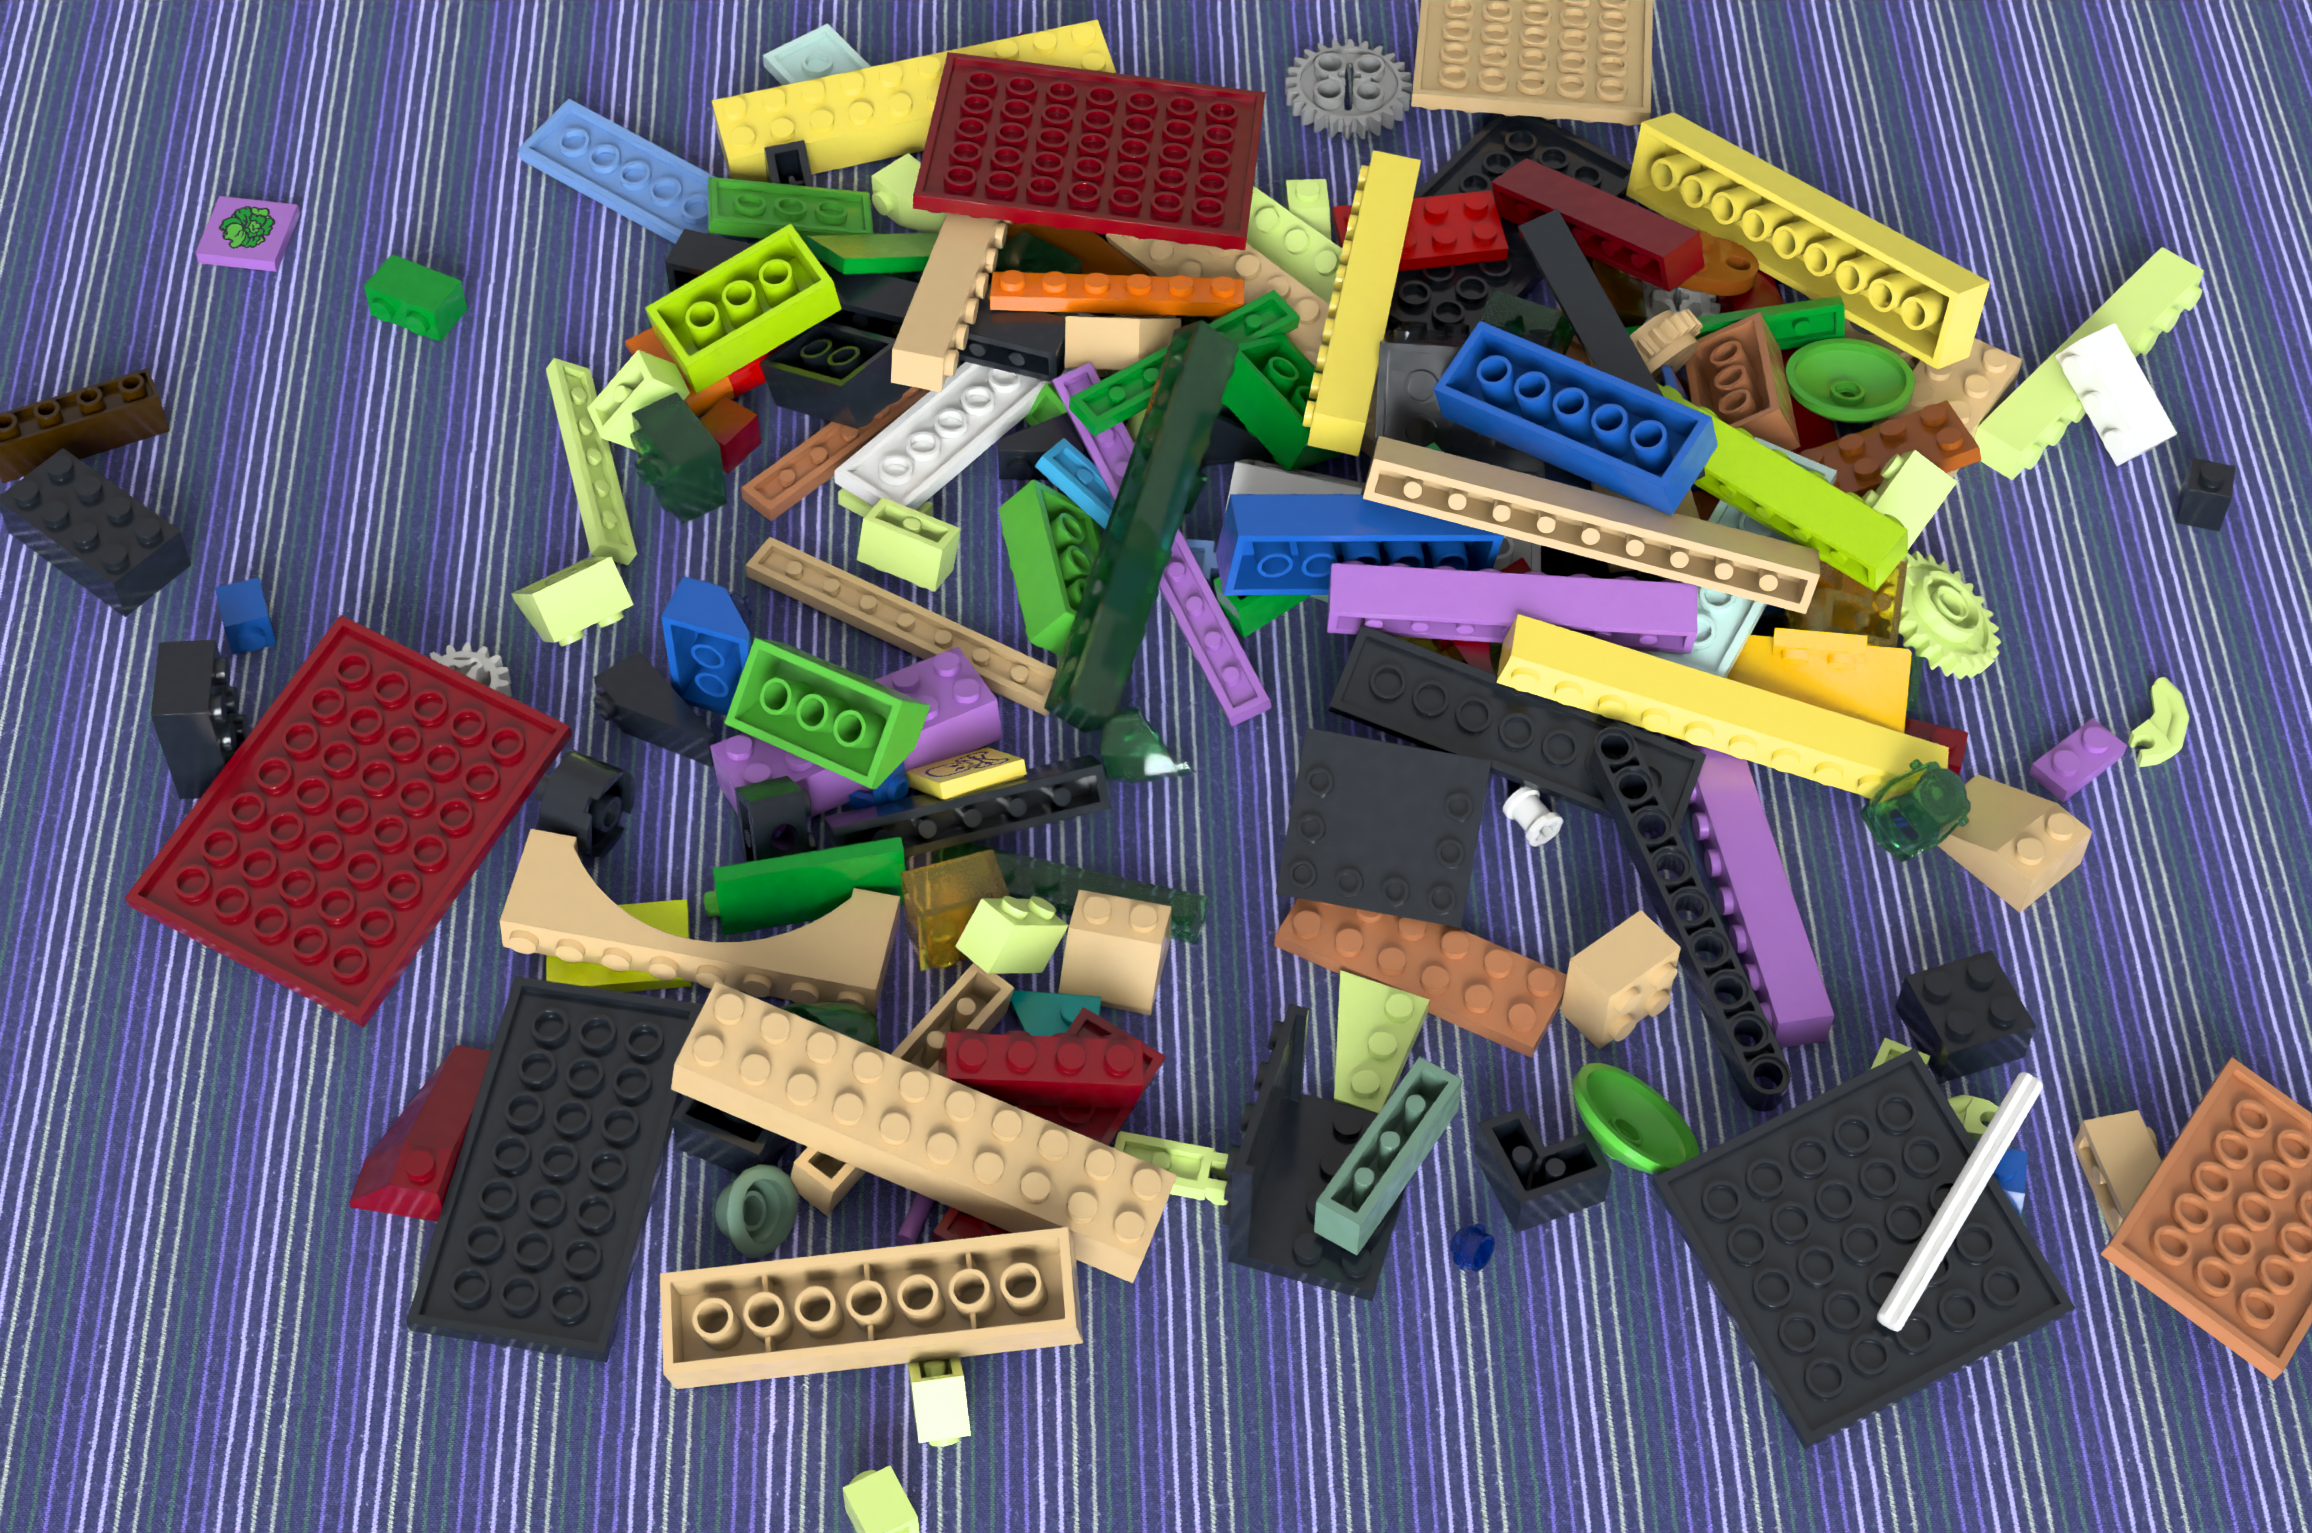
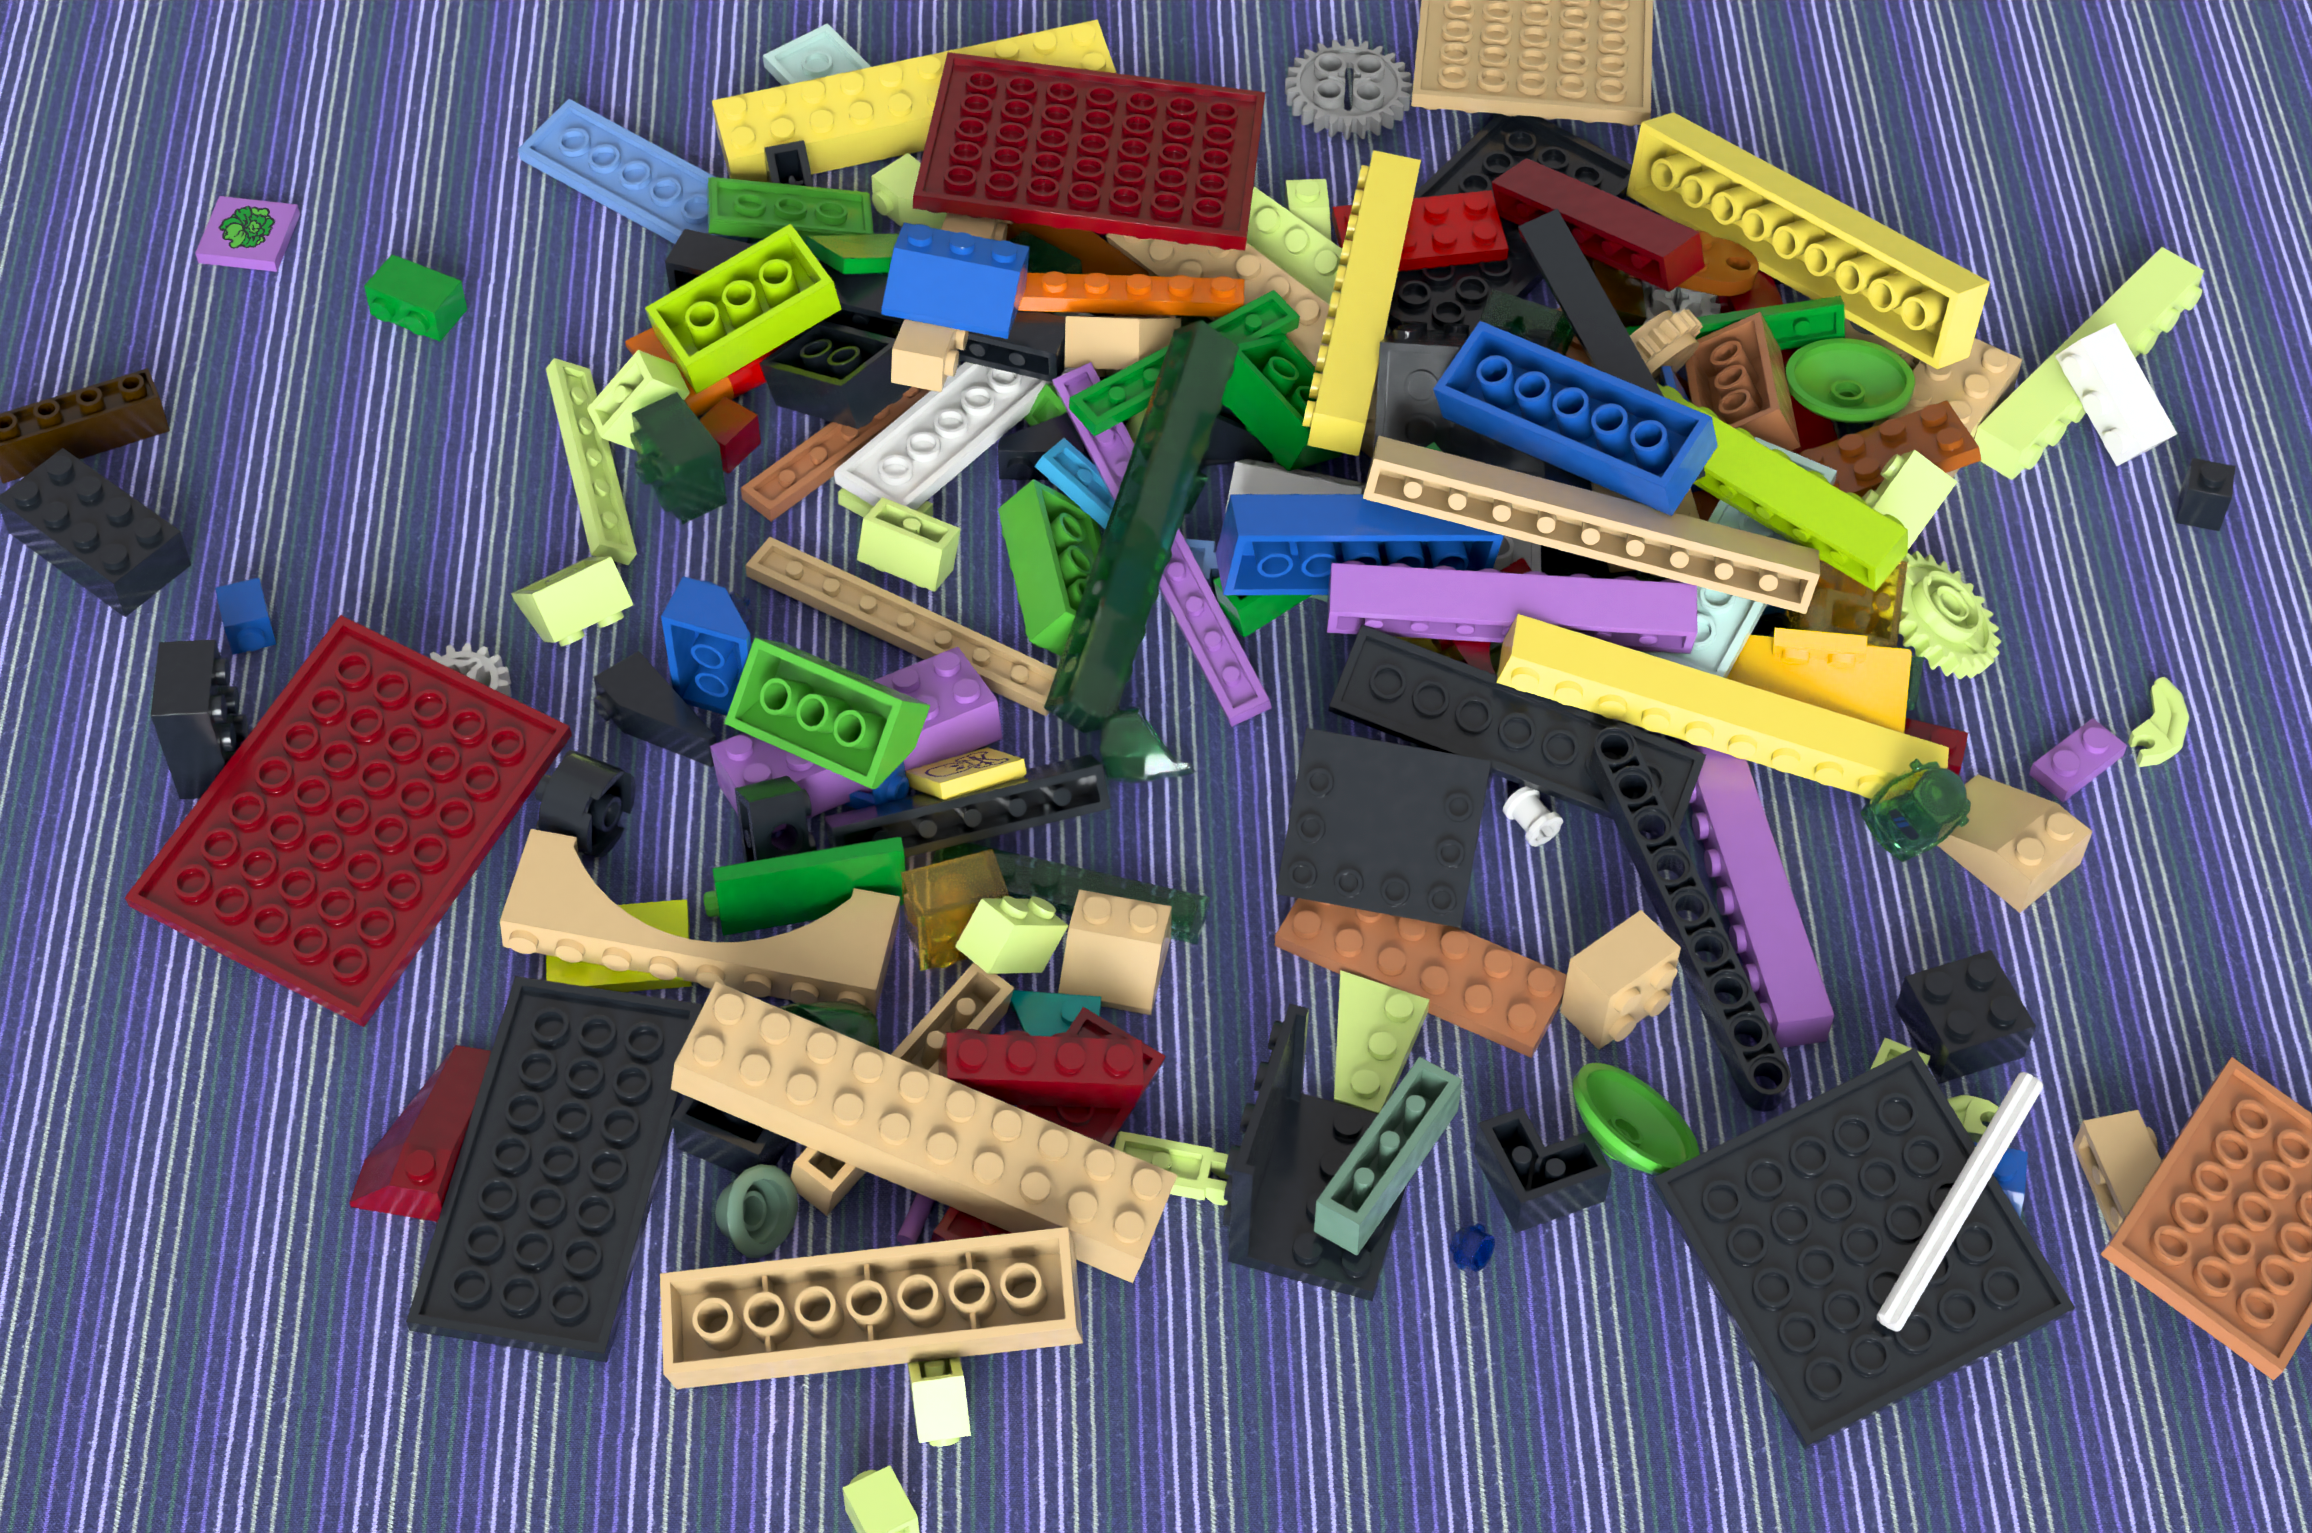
none -> slope [881,223,1030,339]

